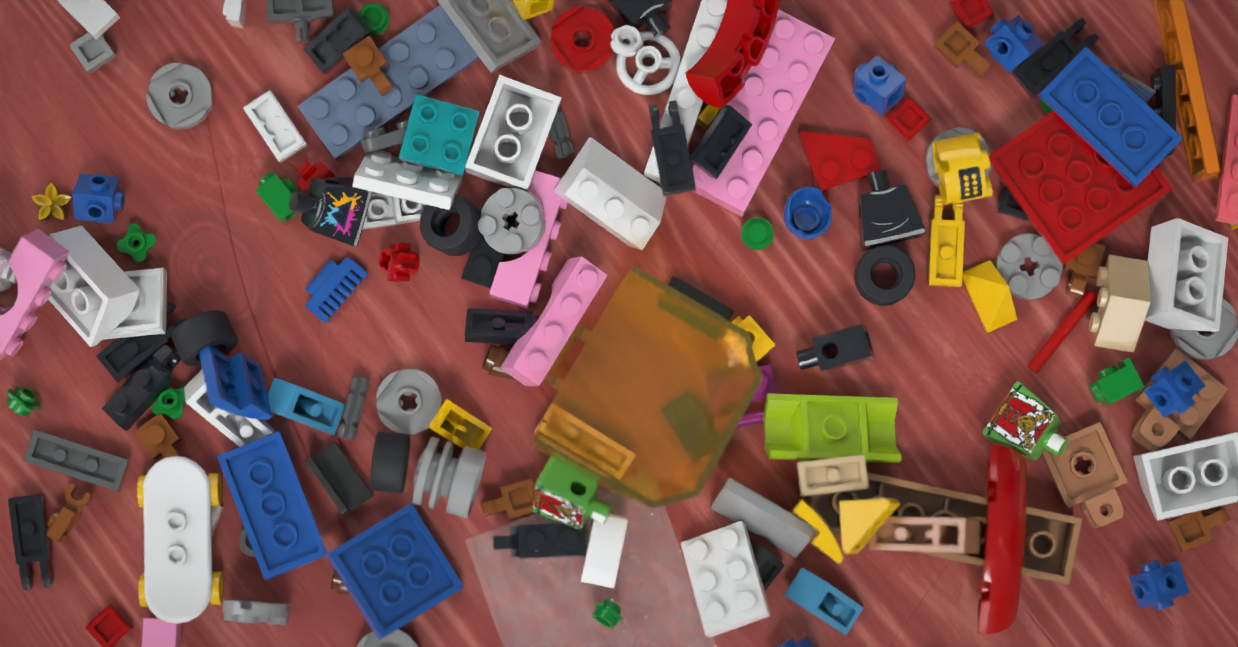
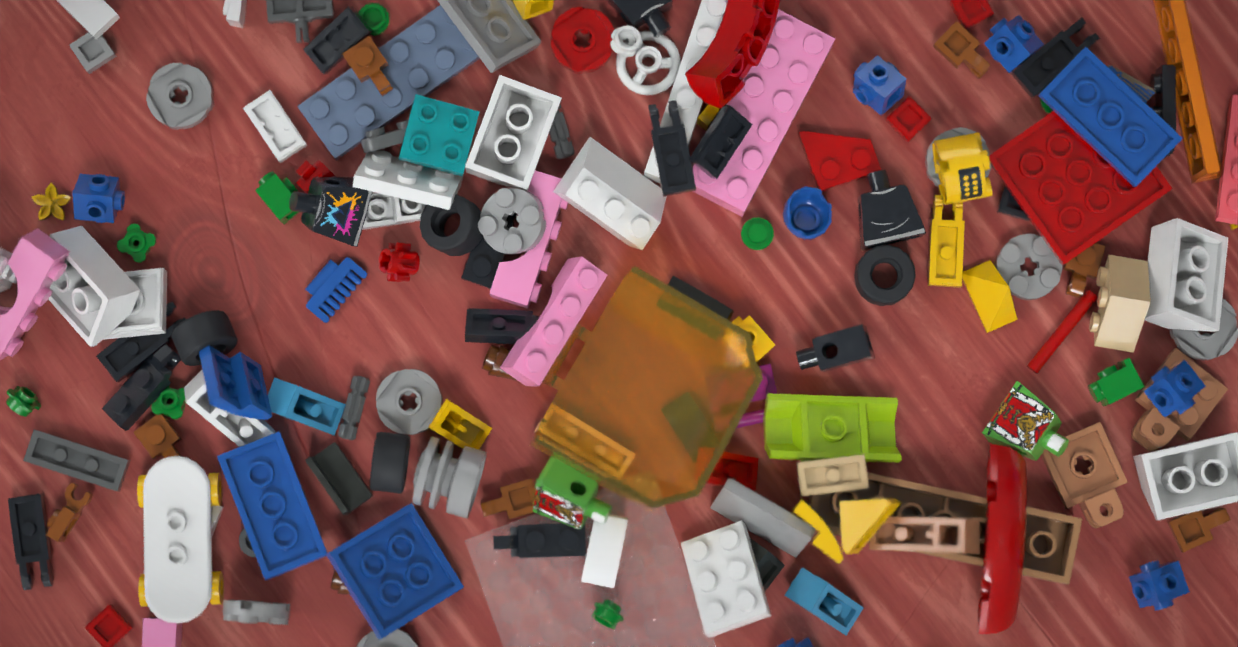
none -> red plate [697,449,759,491]

